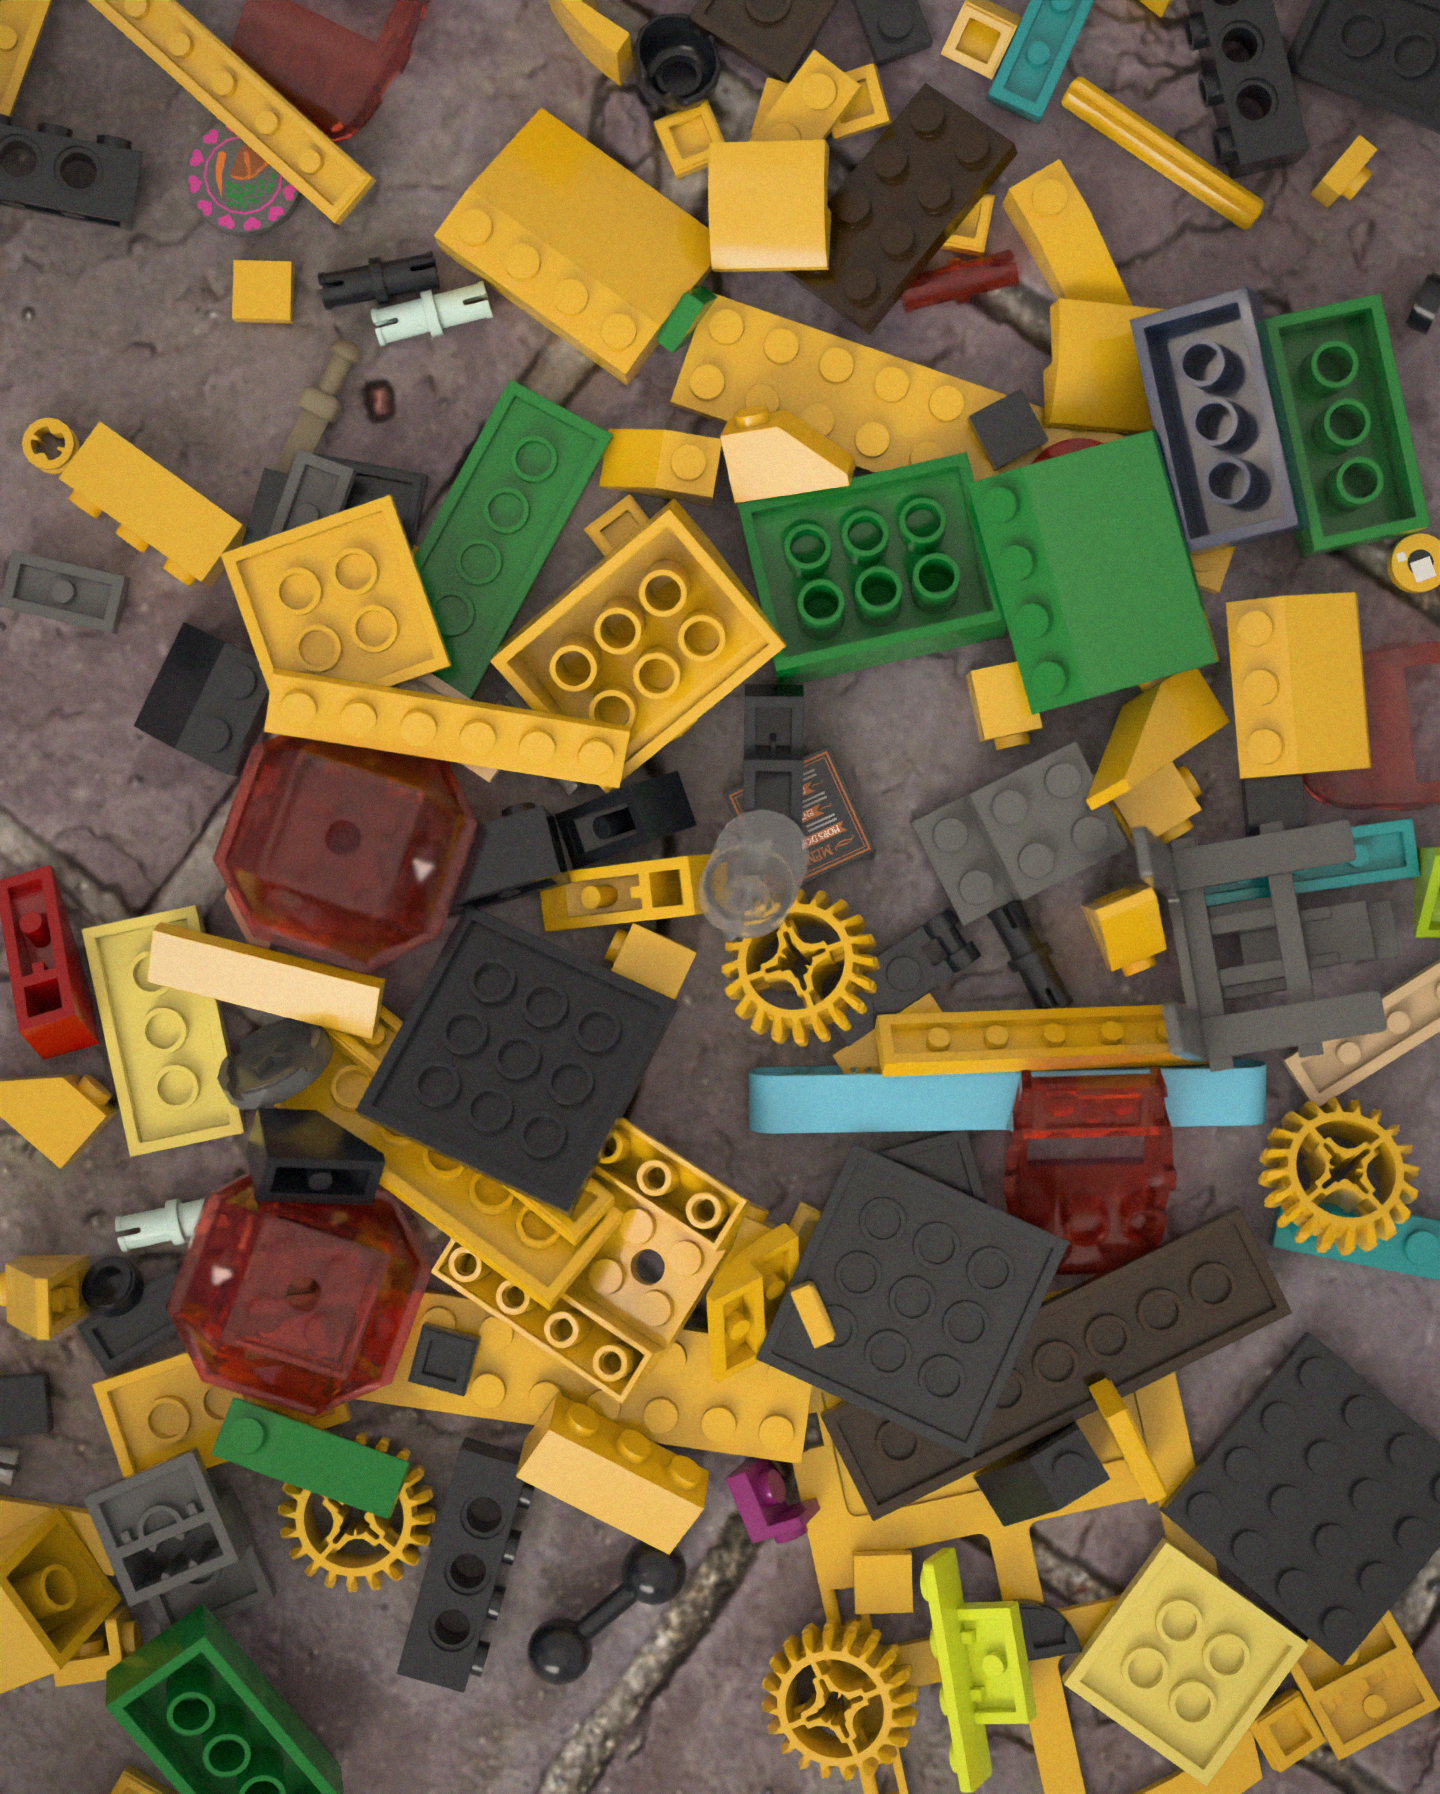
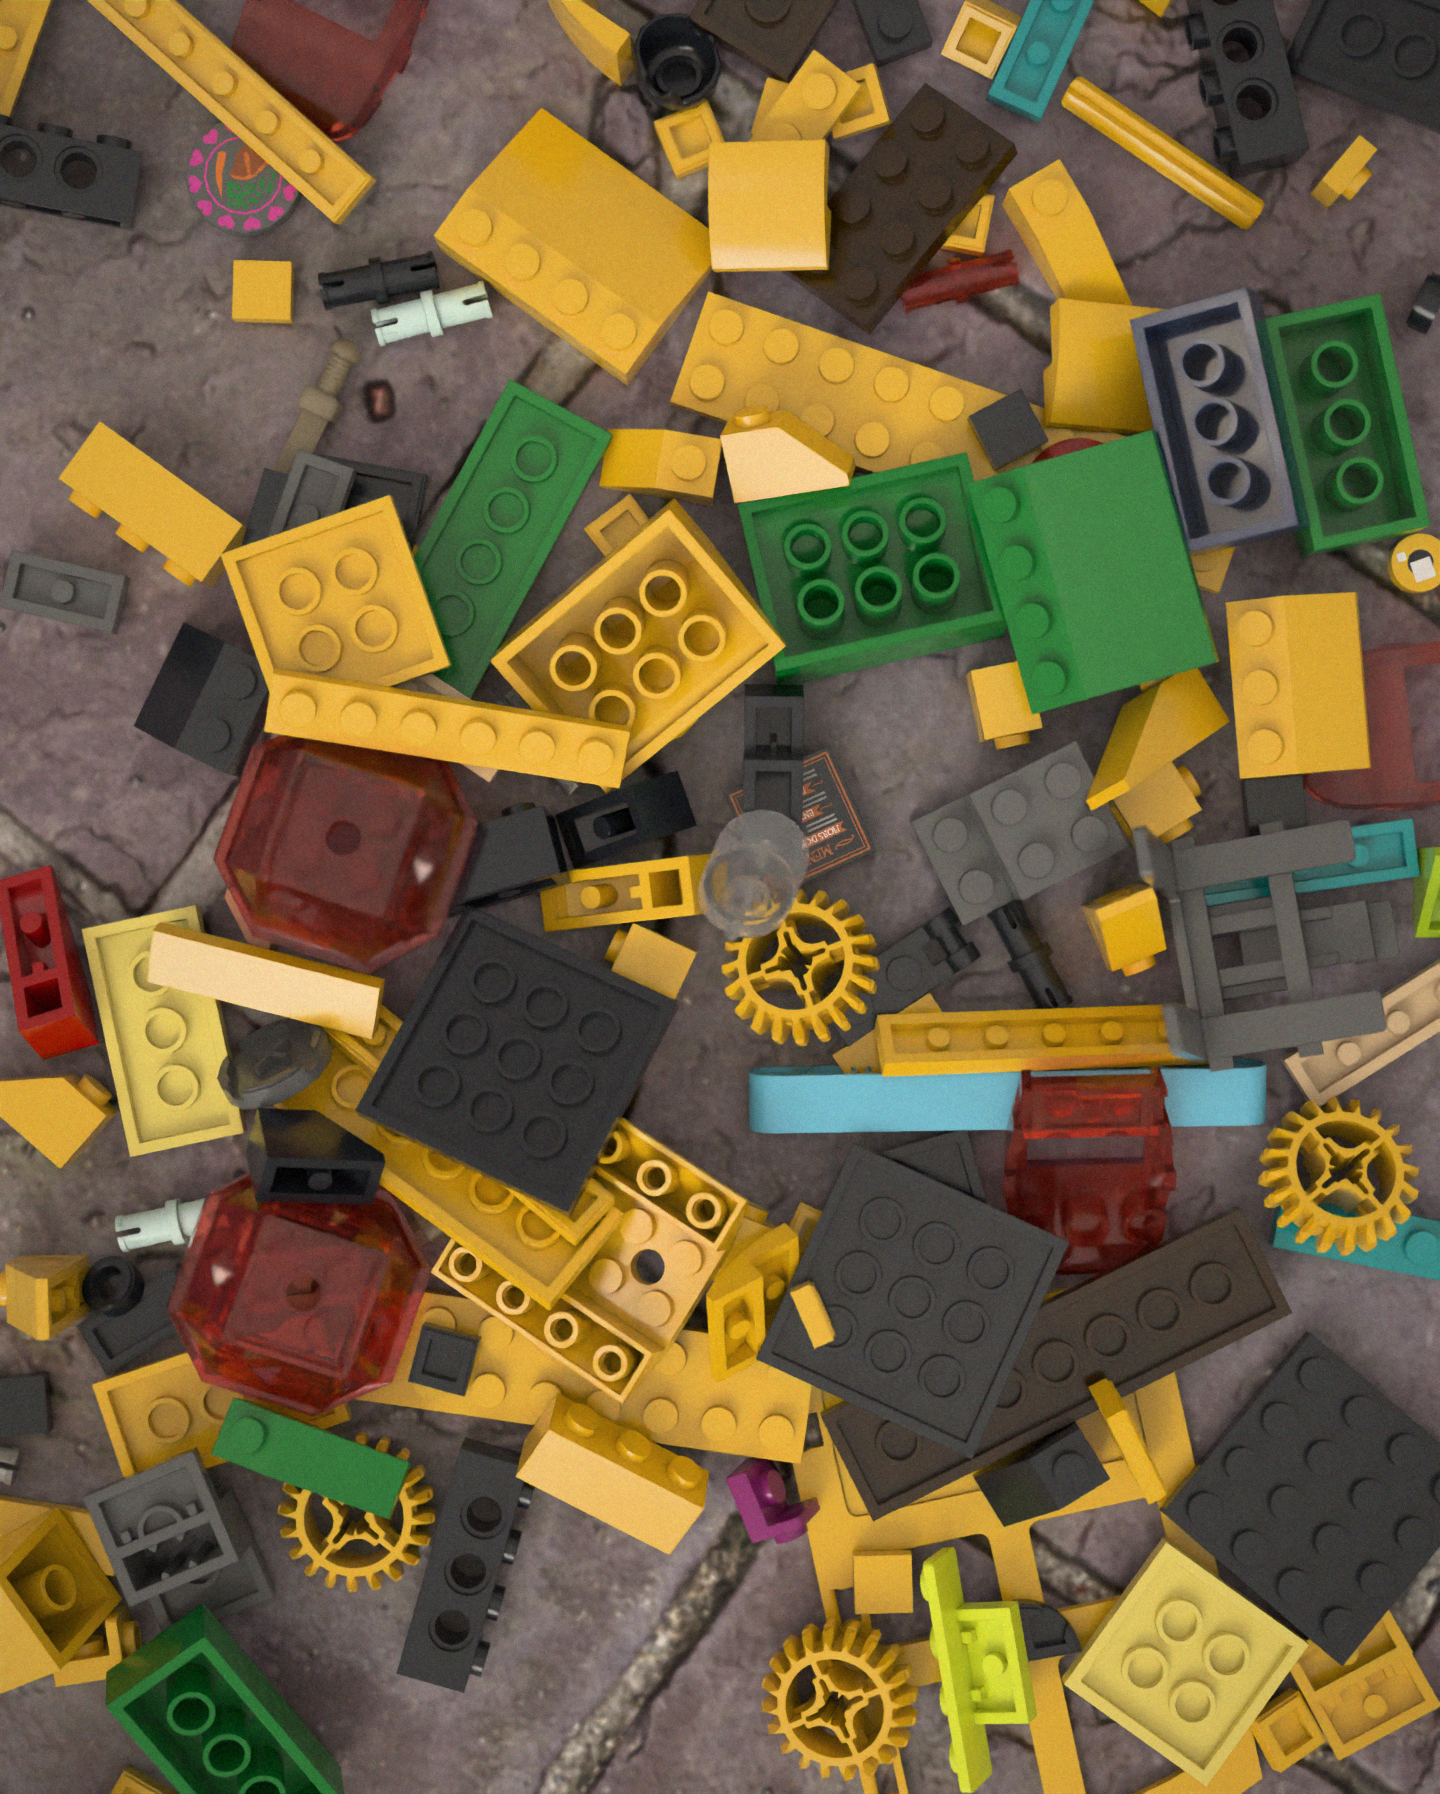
yellow bush [22,417,80,474] -> none
black piece [527,1541,687,1685] -> none
green tile [656,285,718,353] -> none

